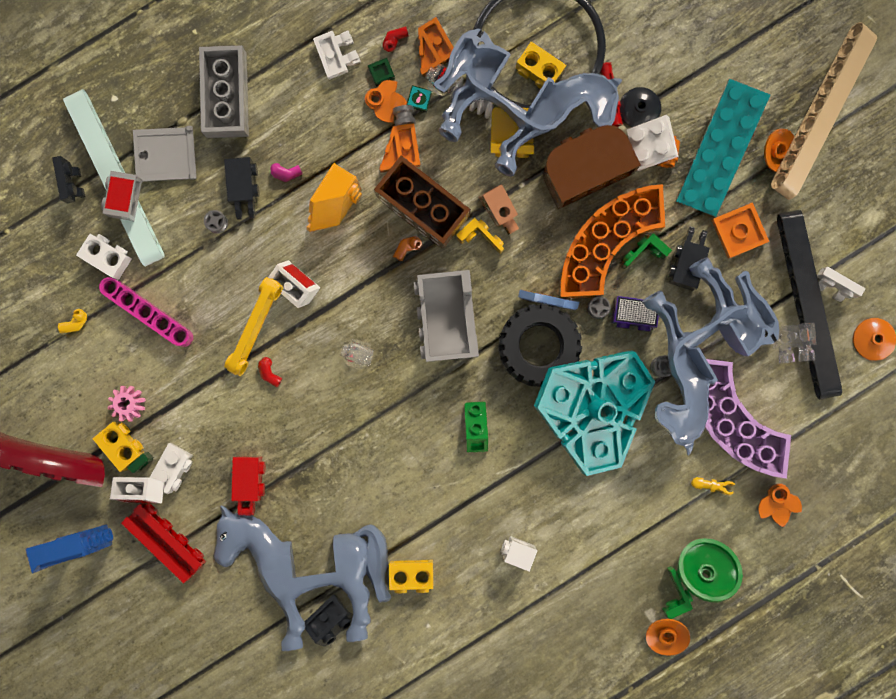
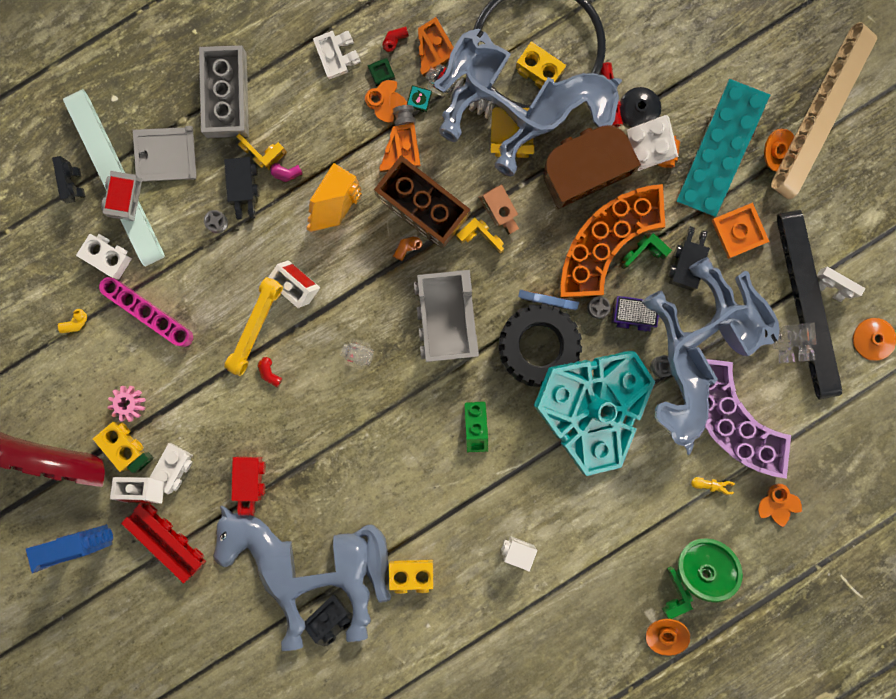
none -> yellow bracket [236,134,287,170]

